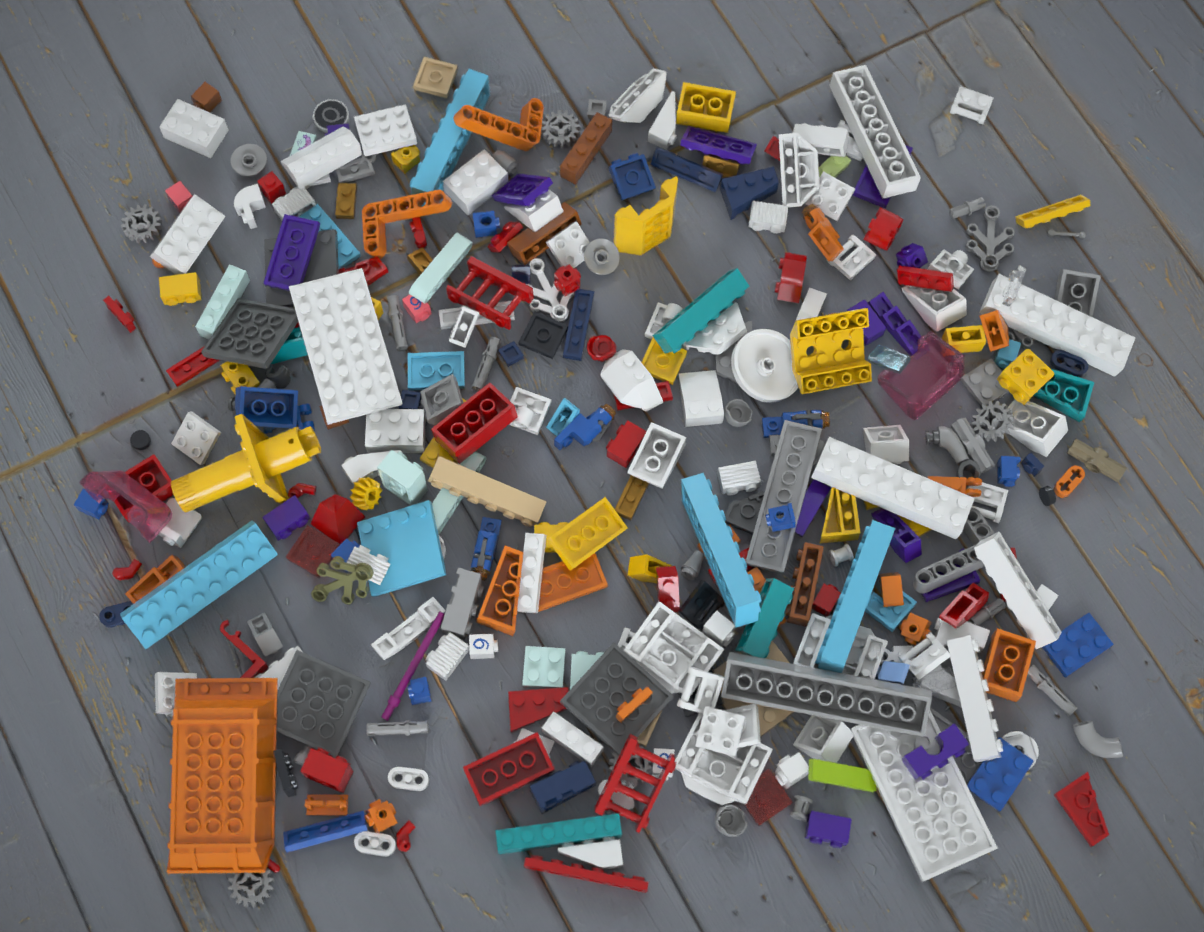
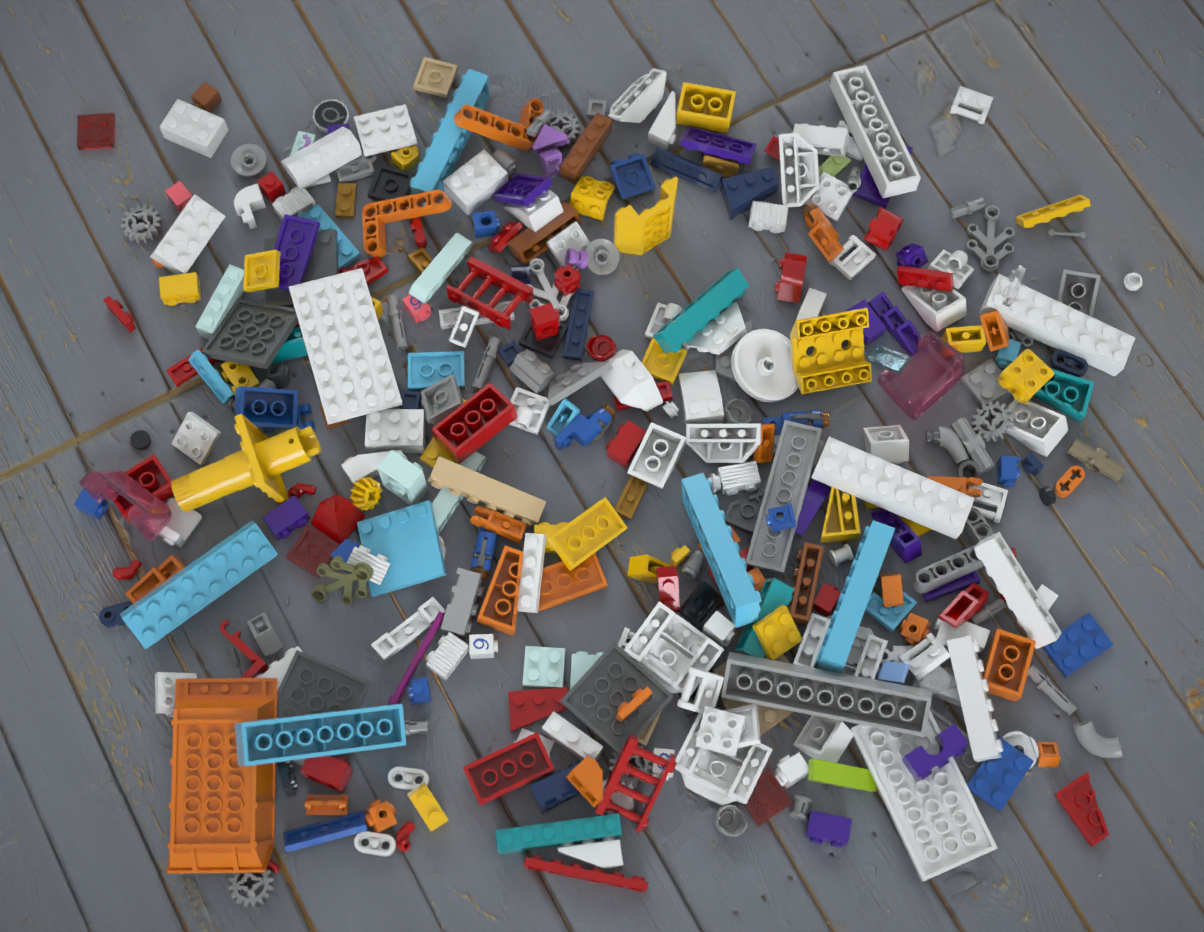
none -> clear red plate [77,113,115,150]
none -> medium azure plate [188,349,234,405]
none -> medium azure brick [234,704,406,766]
none -> yellow plate [243,250,280,293]
none -> black plate [367,164,414,201]
none -> yellow brick [407,783,448,832]
none -> orange hinge [470,506,527,543]
none -> light grey brick [509,350,555,394]
none -> light grey axle [527,110,553,137]
none -> red brick [530,302,560,341]
none -> medium lavender slope [533,124,570,154]
none -> medium lavender slope [538,147,562,178]
none -> light grey wing [548,361,613,406]
none -> medium lavender wheel [565,248,588,269]
none -> orange slope [566,755,603,807]
none -> yellow bracket [570,176,615,221]
none -> white plate [662,401,679,419]
none -> yellow plate [670,545,690,568]
none -> white wedge [686,423,761,463]
none -> white plate [707,473,721,493]
none -> yellow plate [752,605,803,660]
none -> orange slope [753,423,775,463]
none -> light grey pin [846,167,861,192]
none -> orange slope [1036,742,1061,767]
none -> white plate [1123,273,1143,291]

